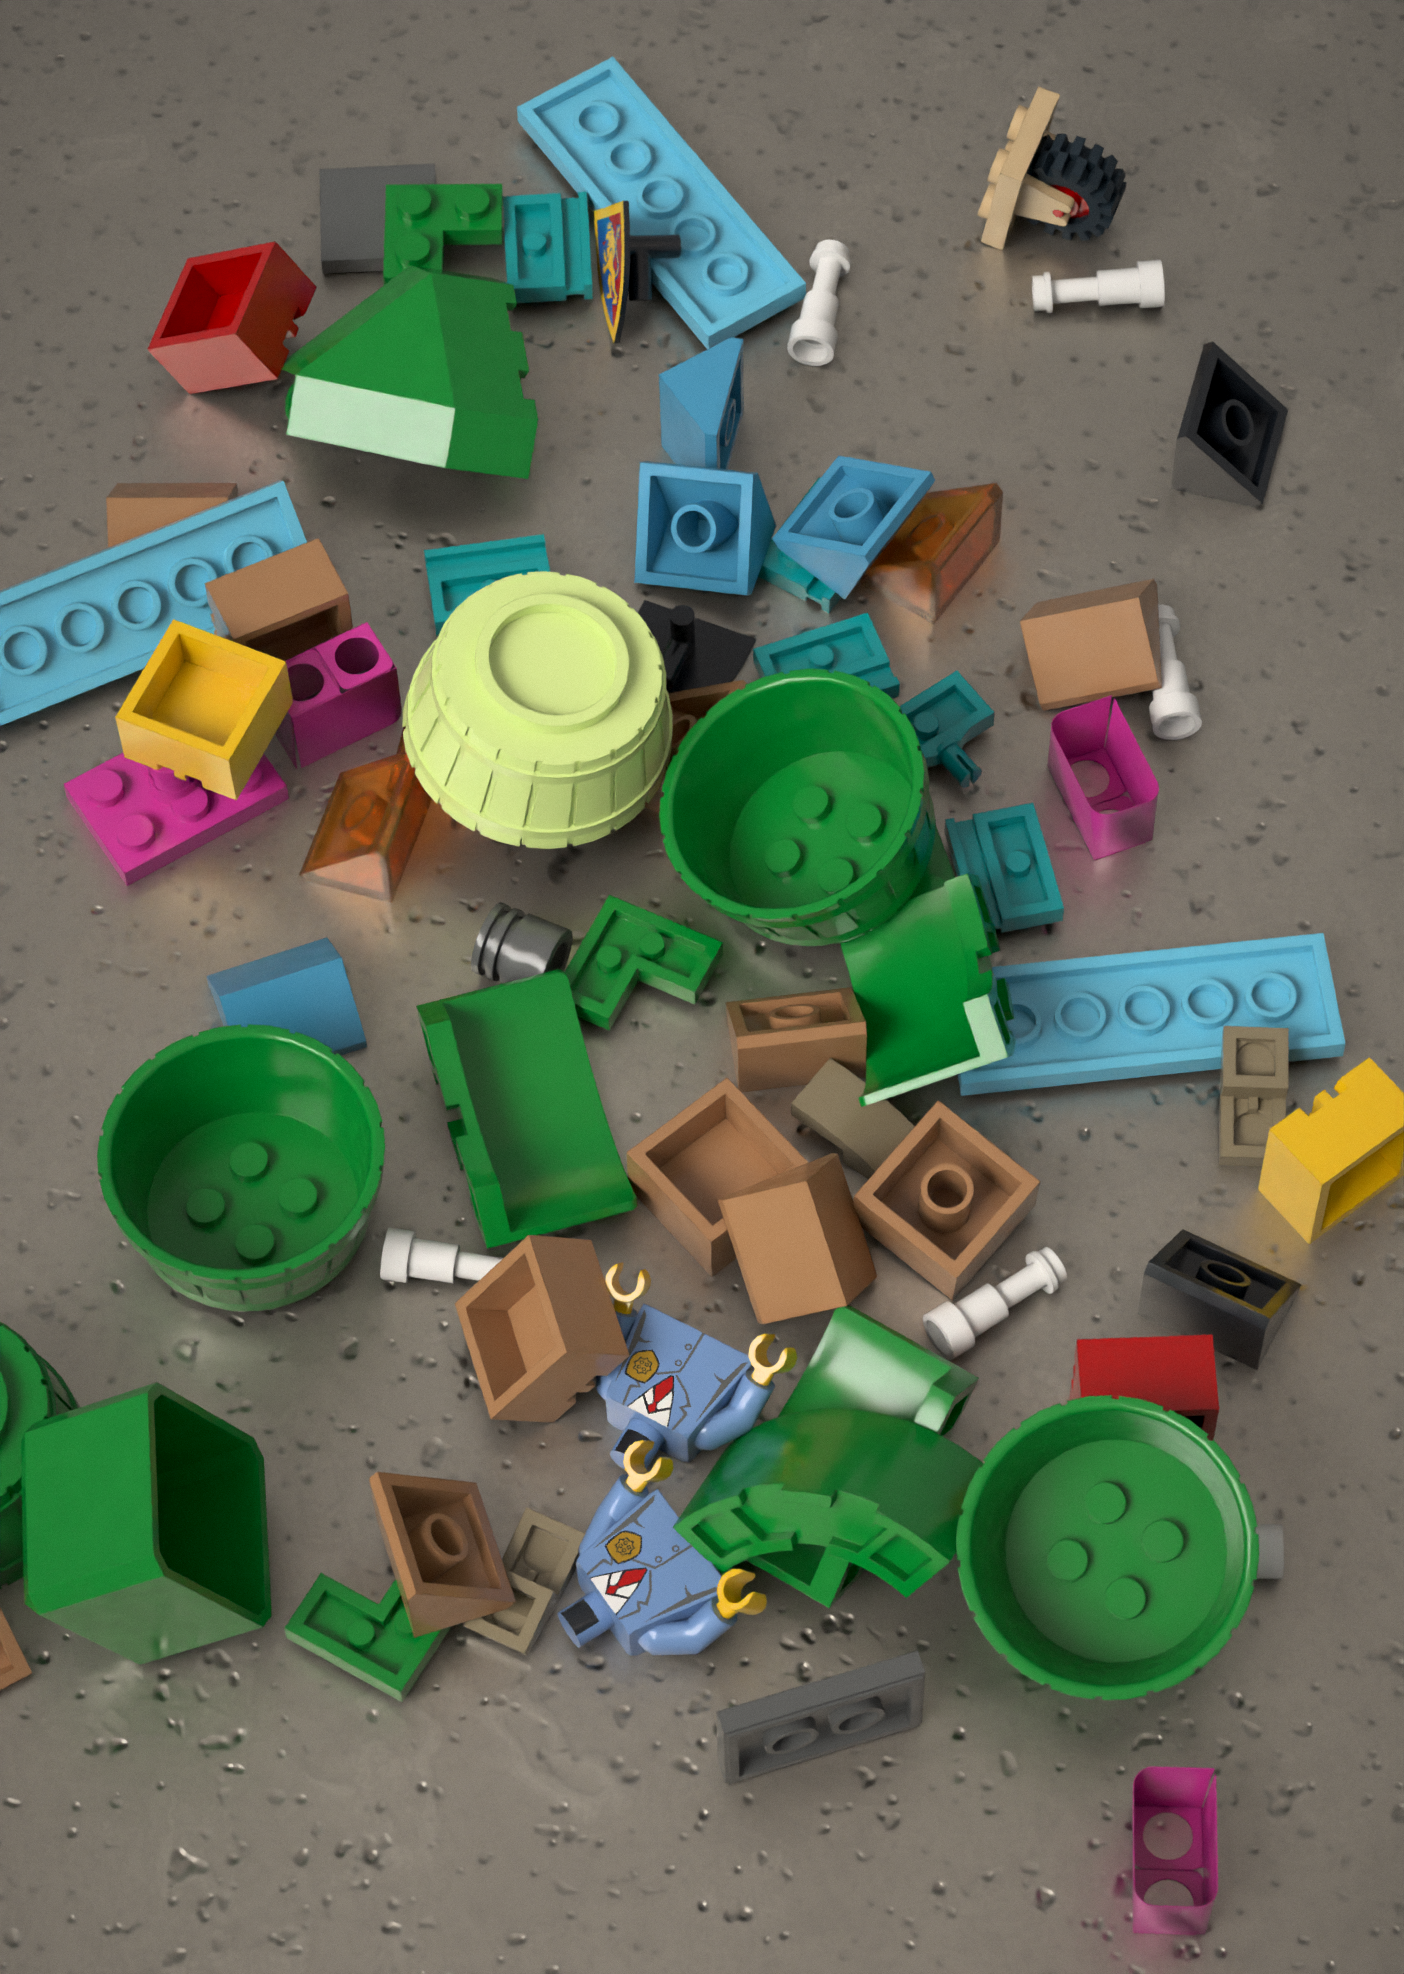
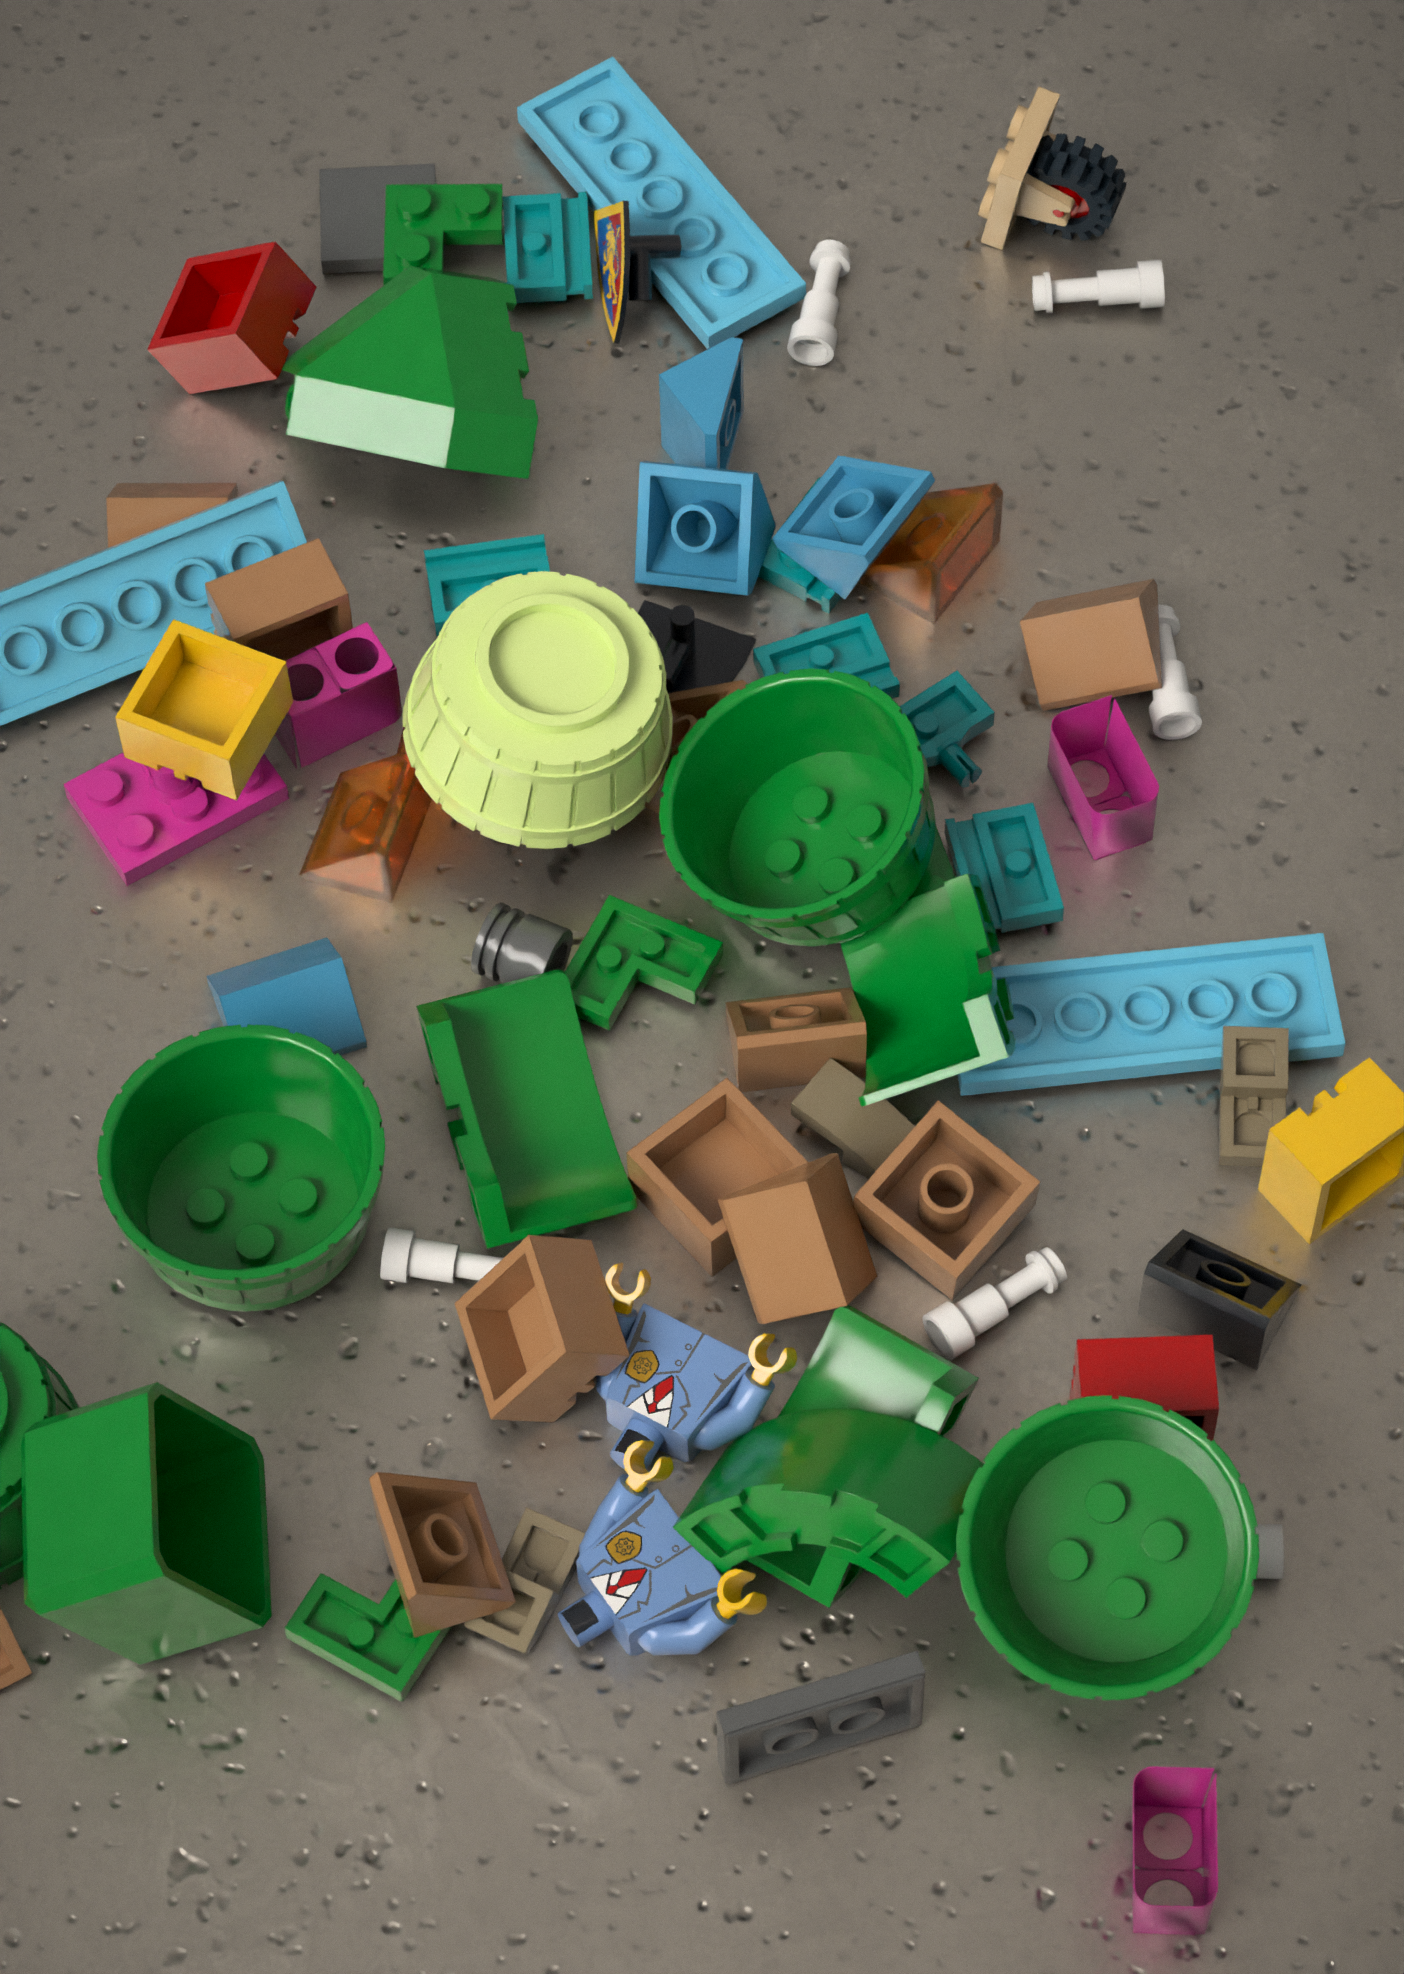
black slope [1171,341,1288,507] -> none

